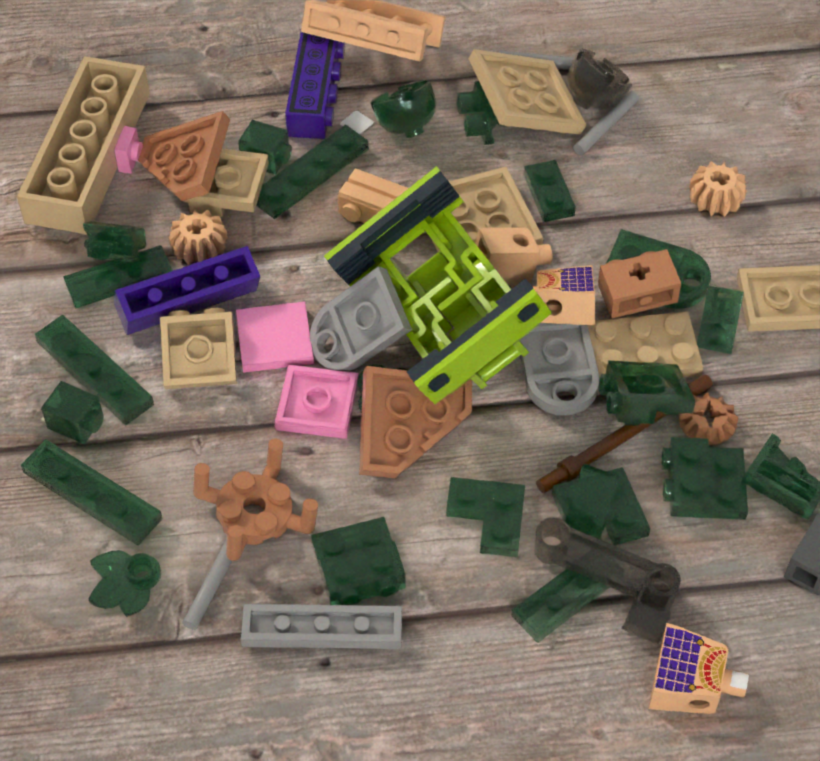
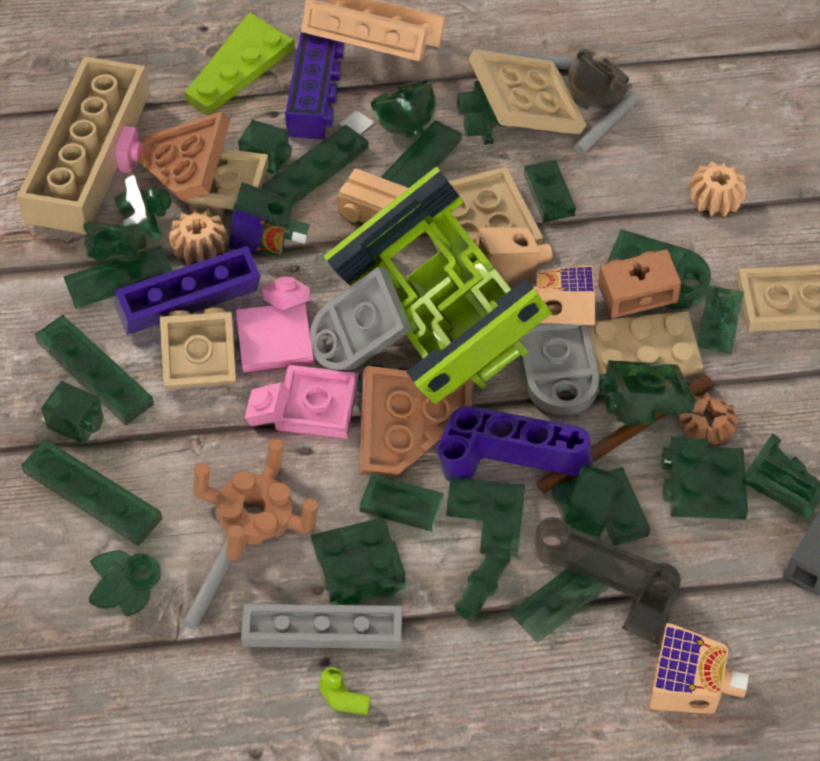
none -> clear green hips [114,176,172,241]
none -> lime wing [185,12,295,116]
none -> clear green torso [228,182,310,256]
none -> bright pink plate [244,382,289,427]
none -> bright pink plate [262,277,311,311]
none -> lime arm [318,667,371,715]
none -> clear green plate [360,474,444,532]
none -> clear green tile [380,120,462,188]
none -> dark purple beam [437,406,593,484]
none -> clear green pin [454,545,511,621]

